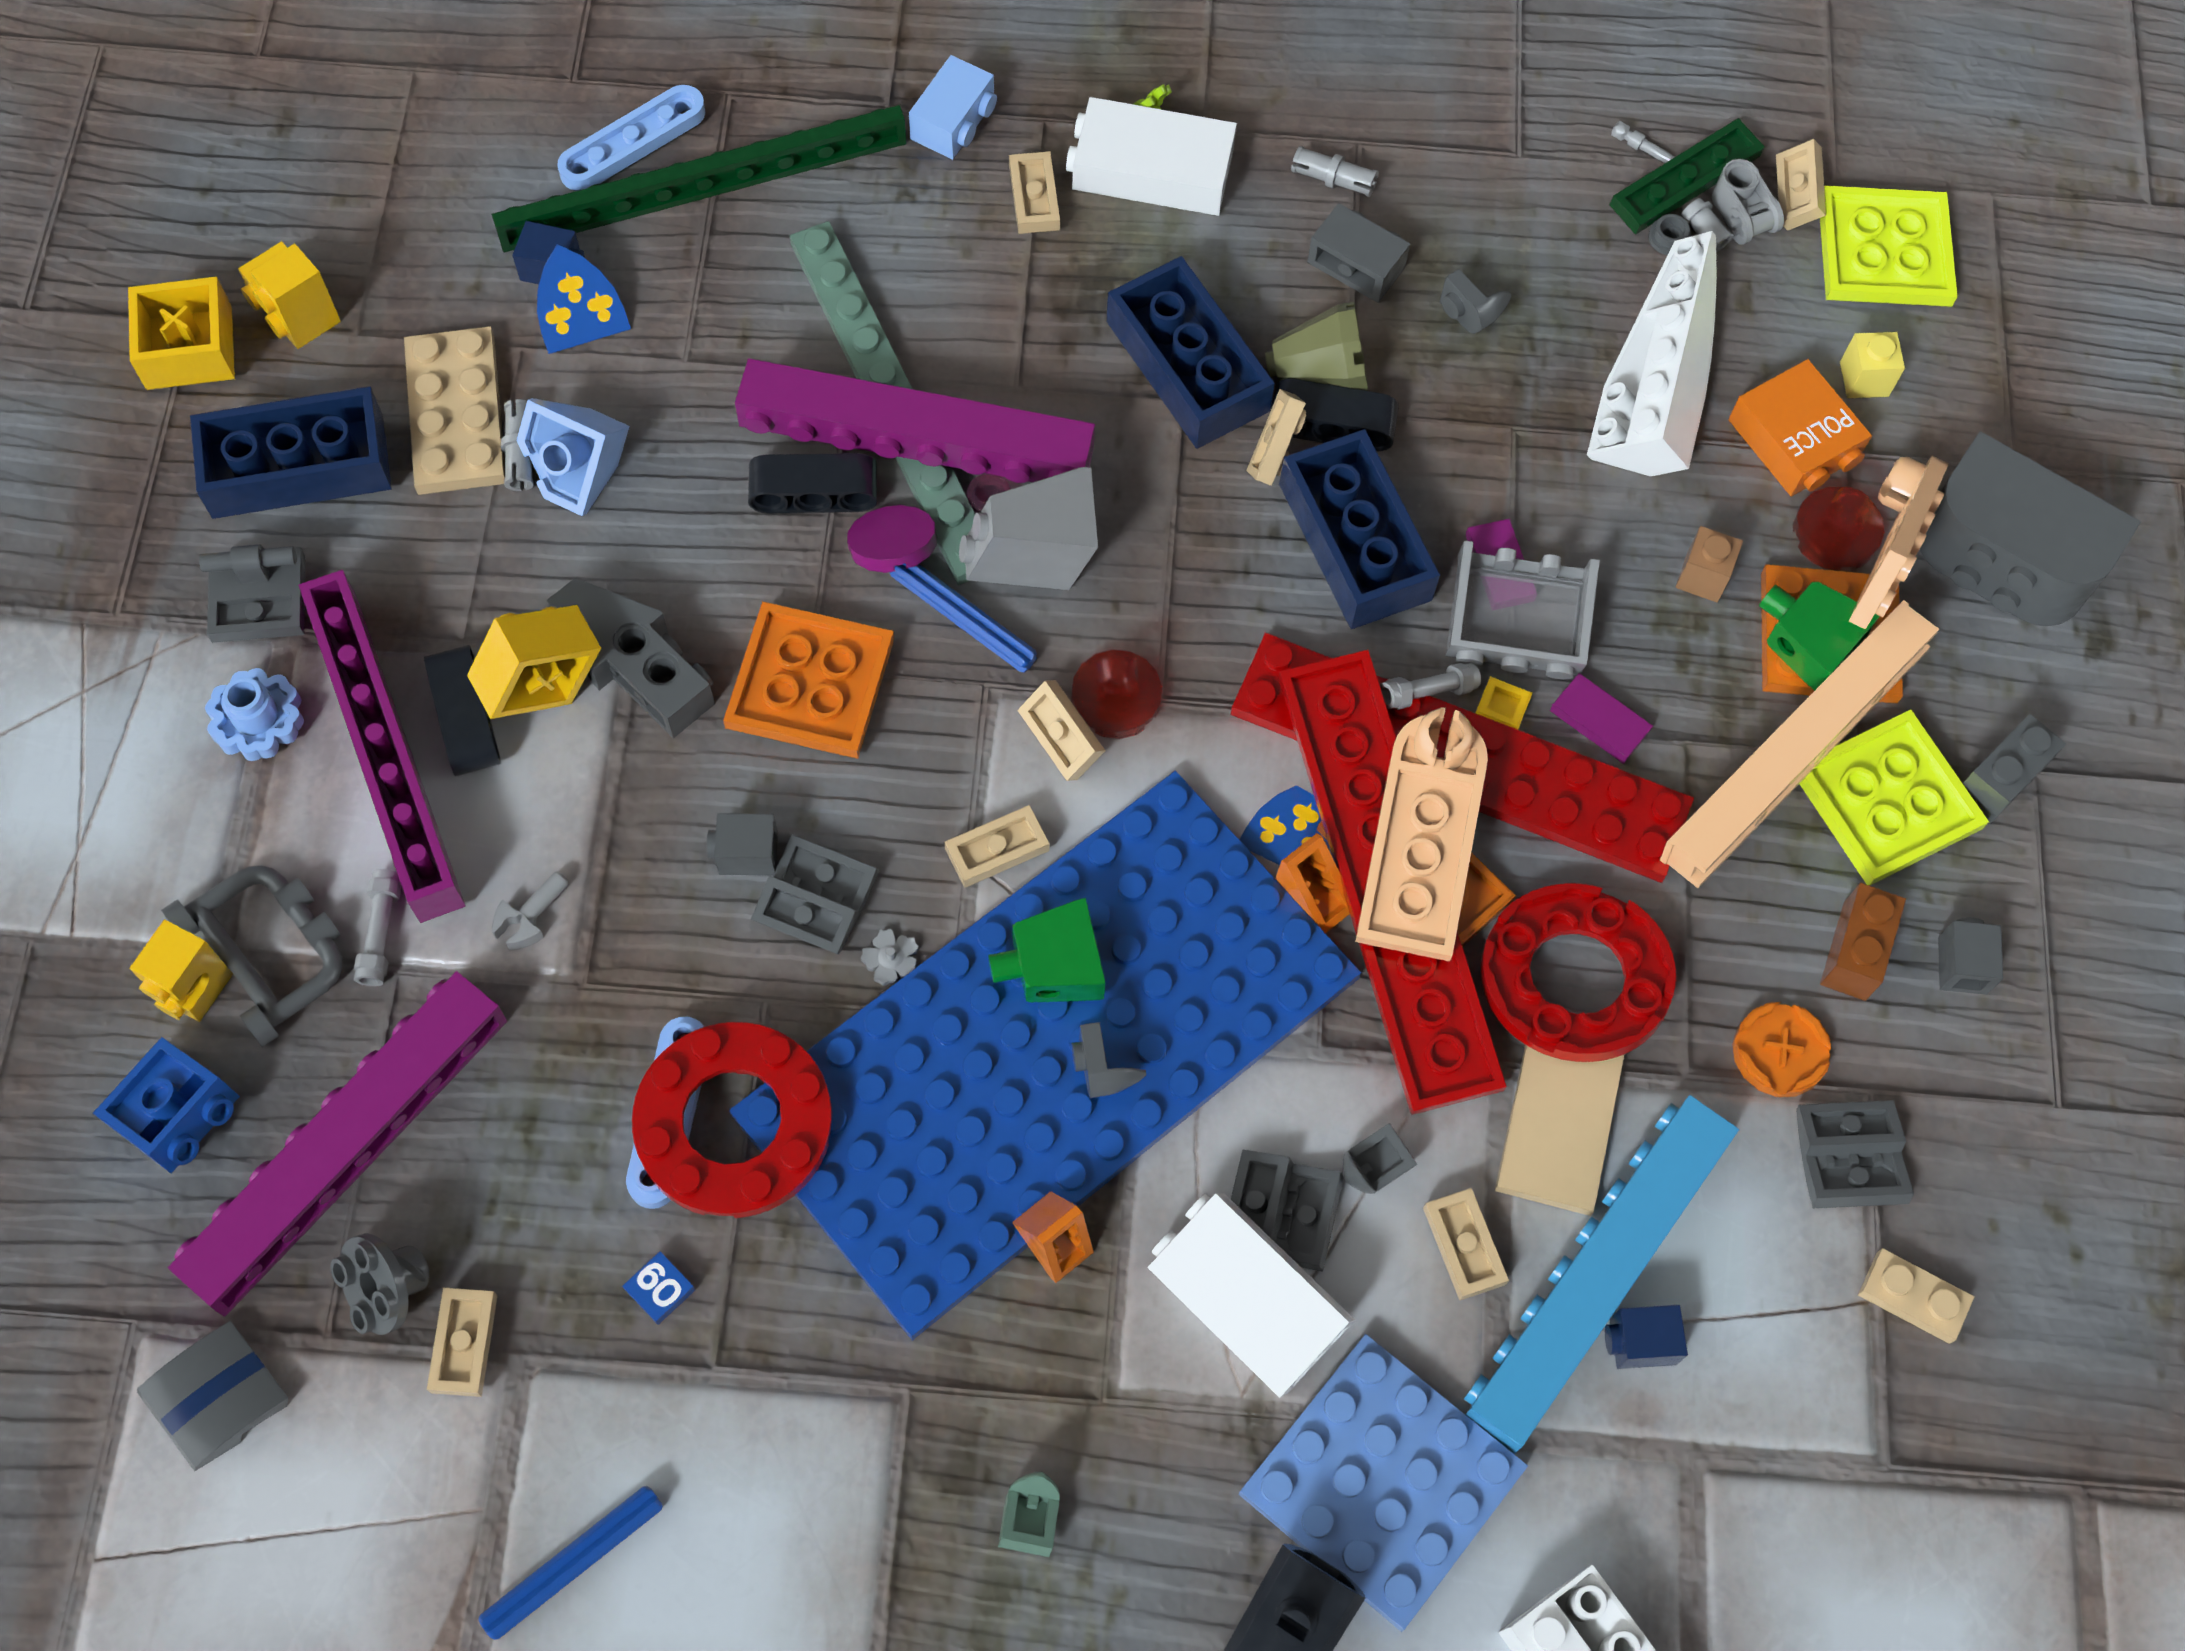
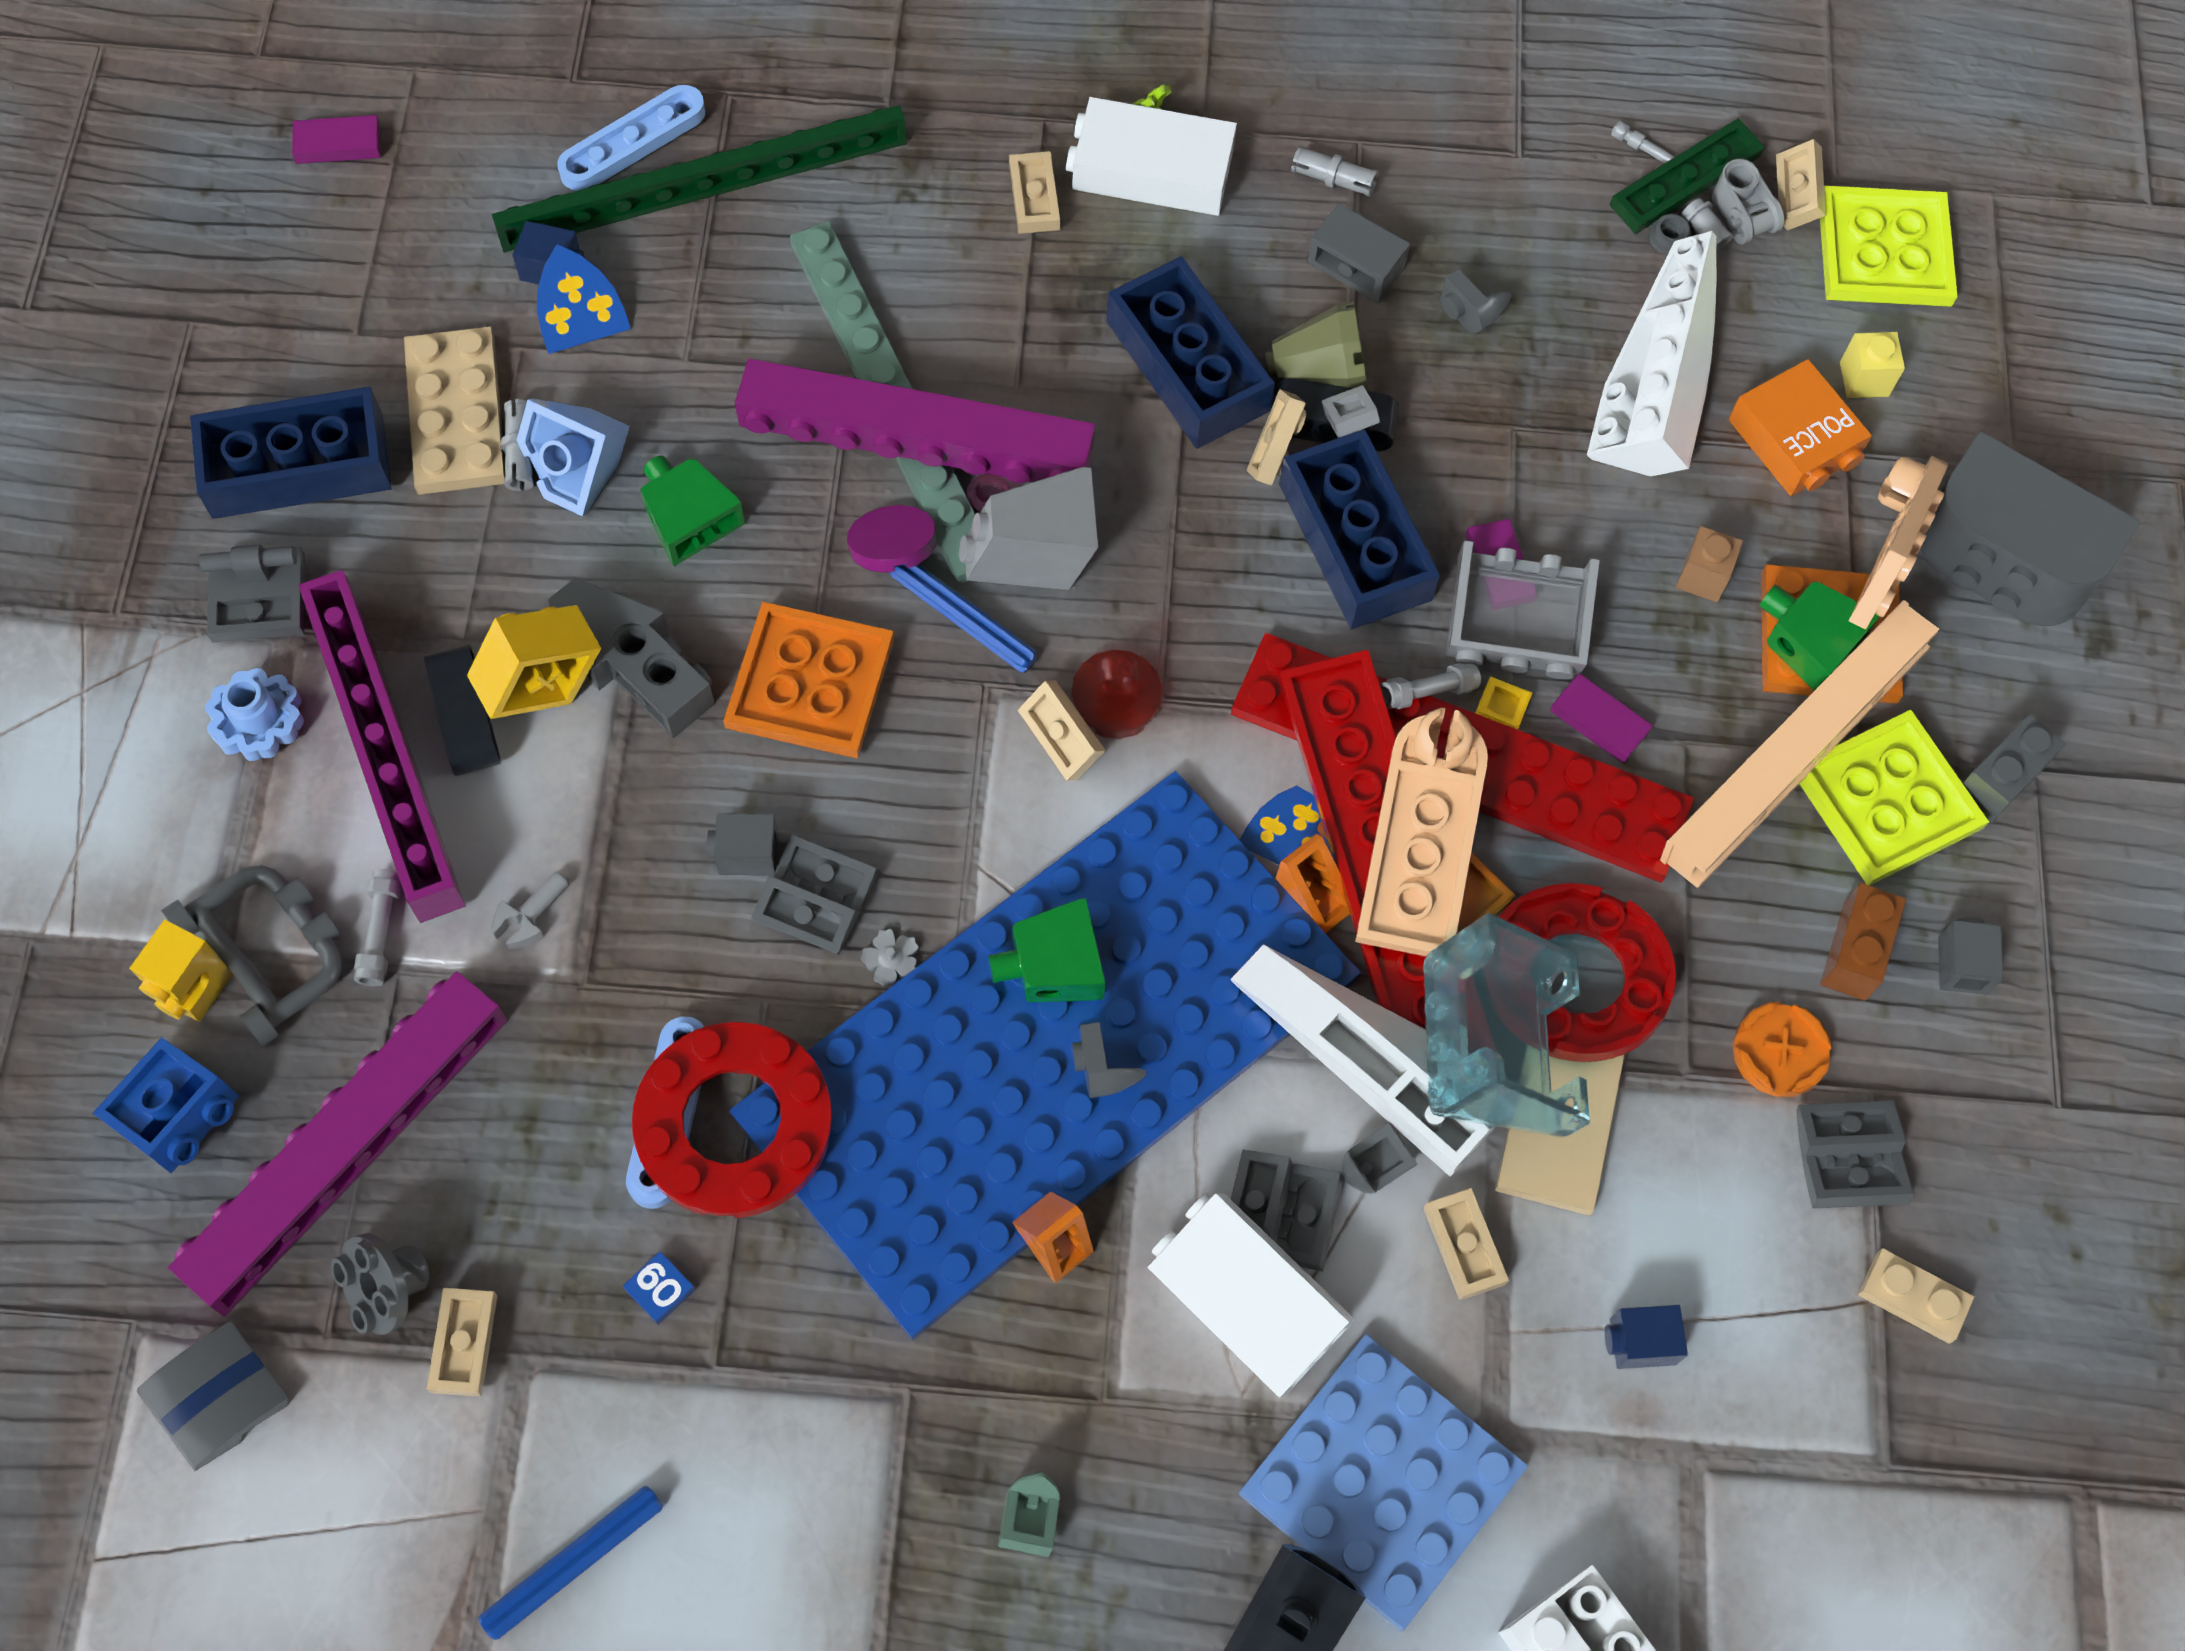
yellow brick [128,277,235,390] -> none
yellow brick [238,241,341,349] -> none
black beam [748,453,877,513] -> none
light blue brick [909,55,997,160] -> none
tan plate [944,805,1050,888] -> none
dark azure brick [1464,1095,1740,1454] -> none
clear red tile [1792,487,1885,571] -> none
none -> magenta tile [292,115,380,164]
none -> green torso [640,455,745,566]
none -> white wedge [1231,944,1516,1177]
none -> light grey plate [1322,385,1380,438]
none -> clear light blue windscreen [1423,913,1590,1137]

